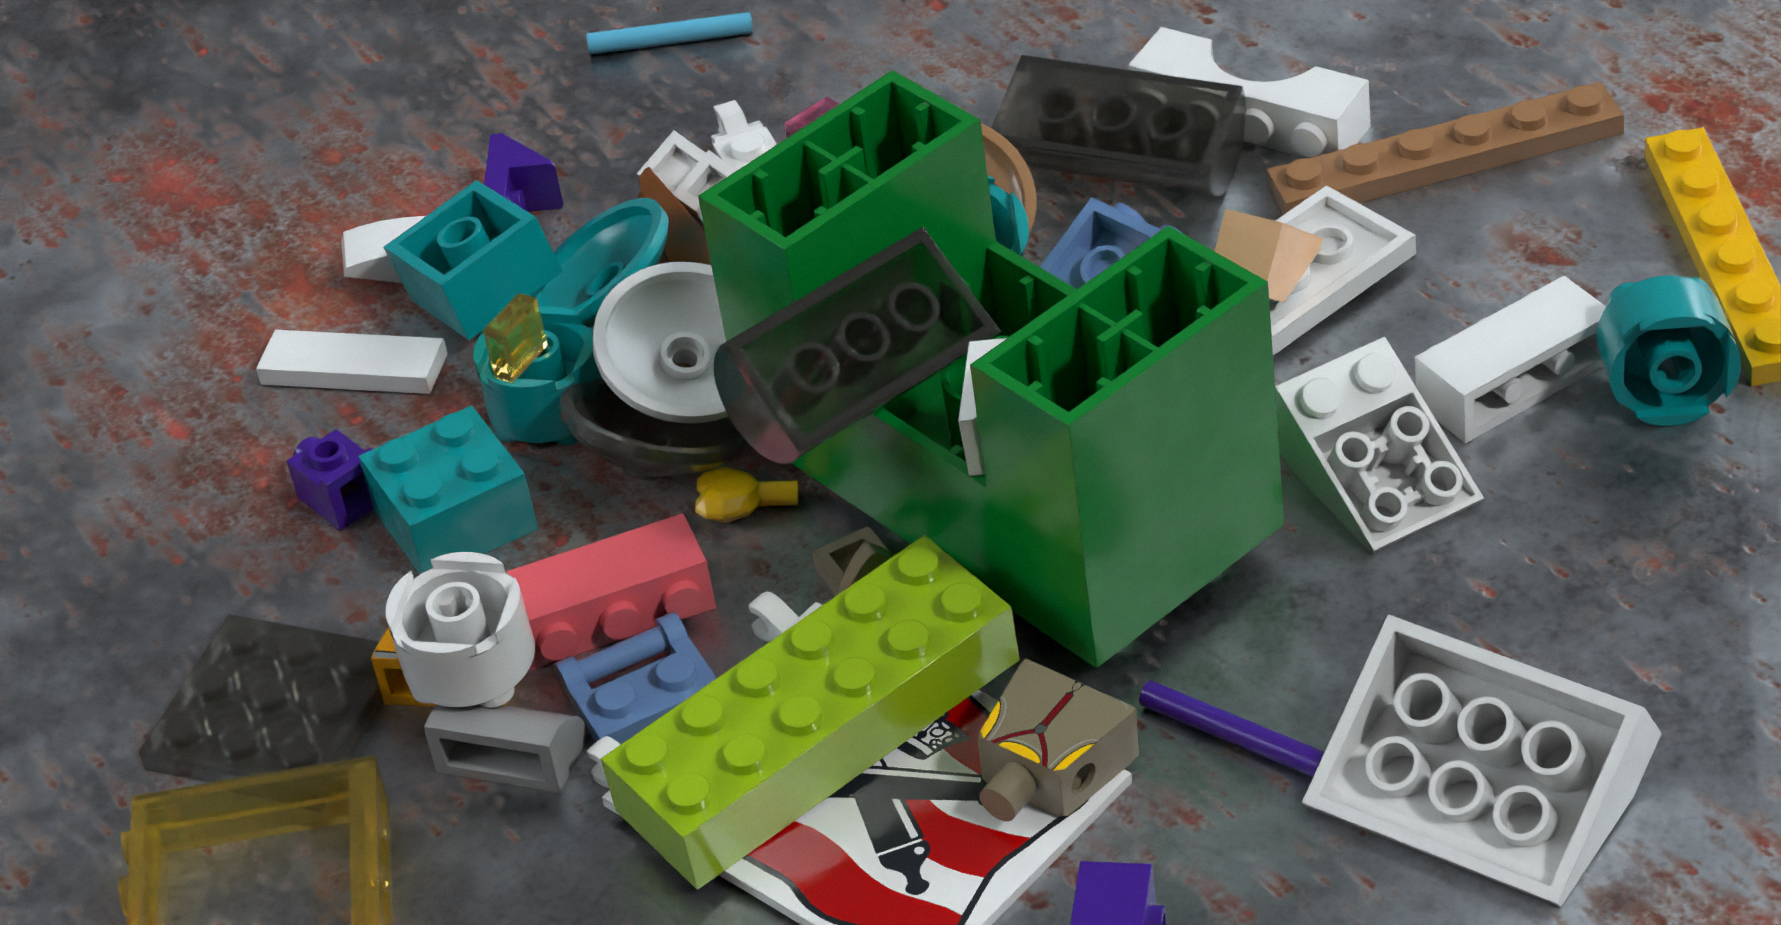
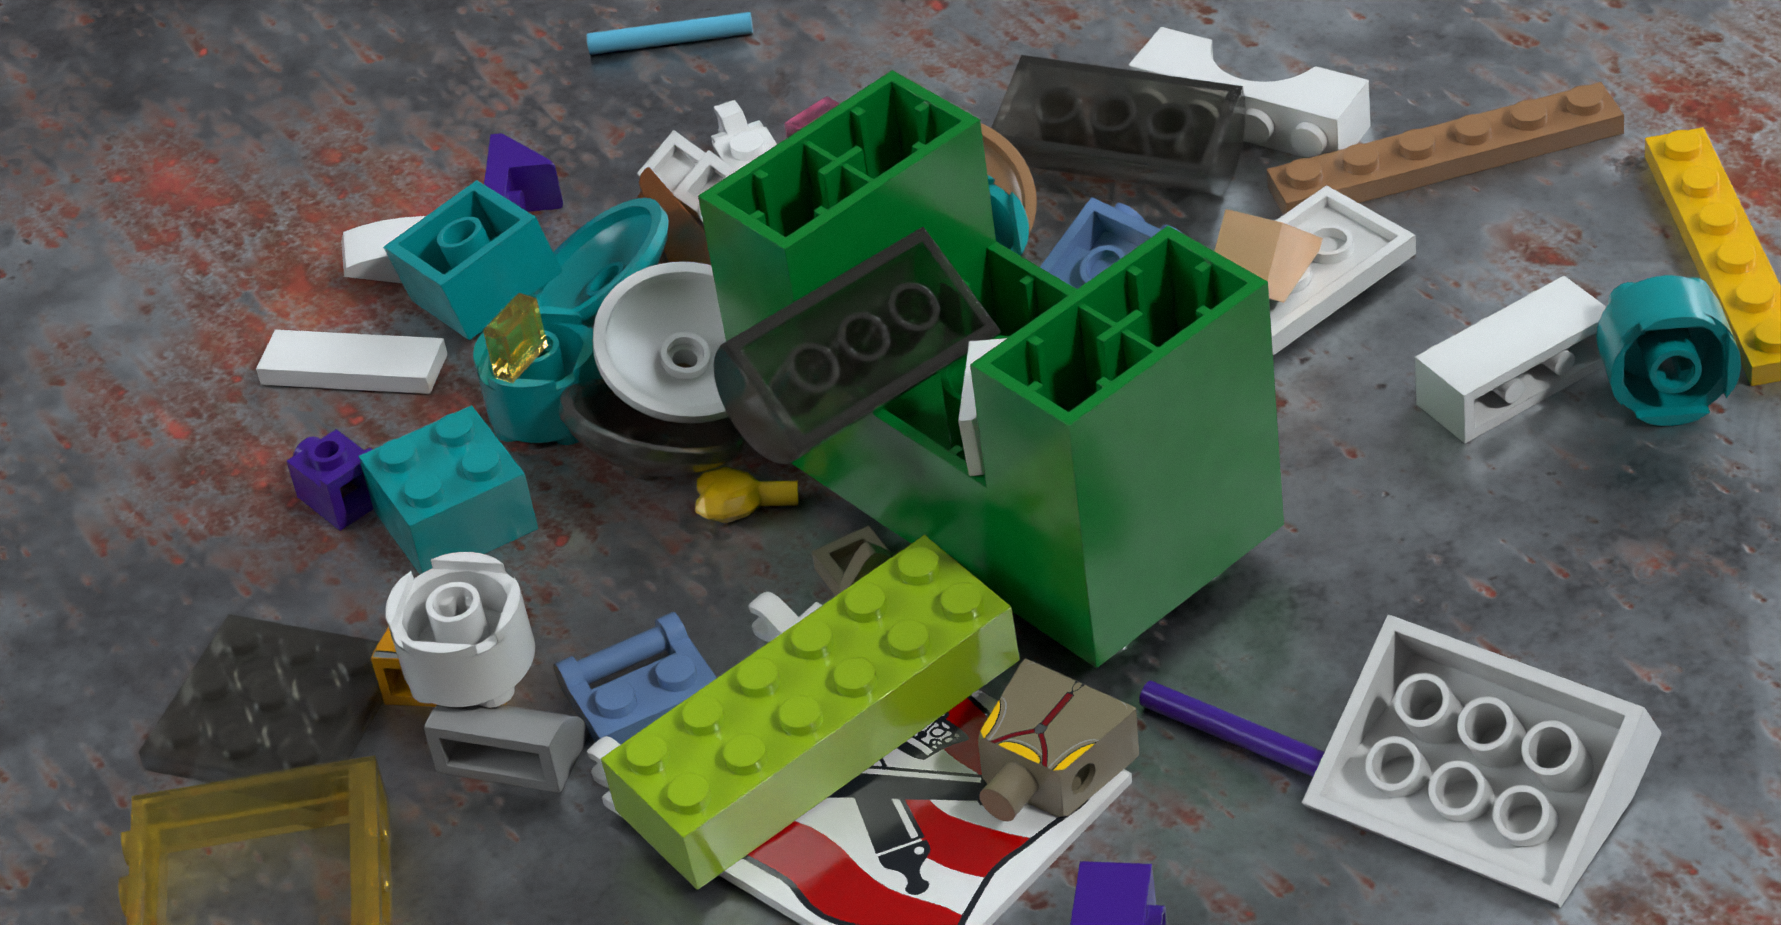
coral brick [506,513,716,670] -> none
white slope [1275,337,1484,554] -> none

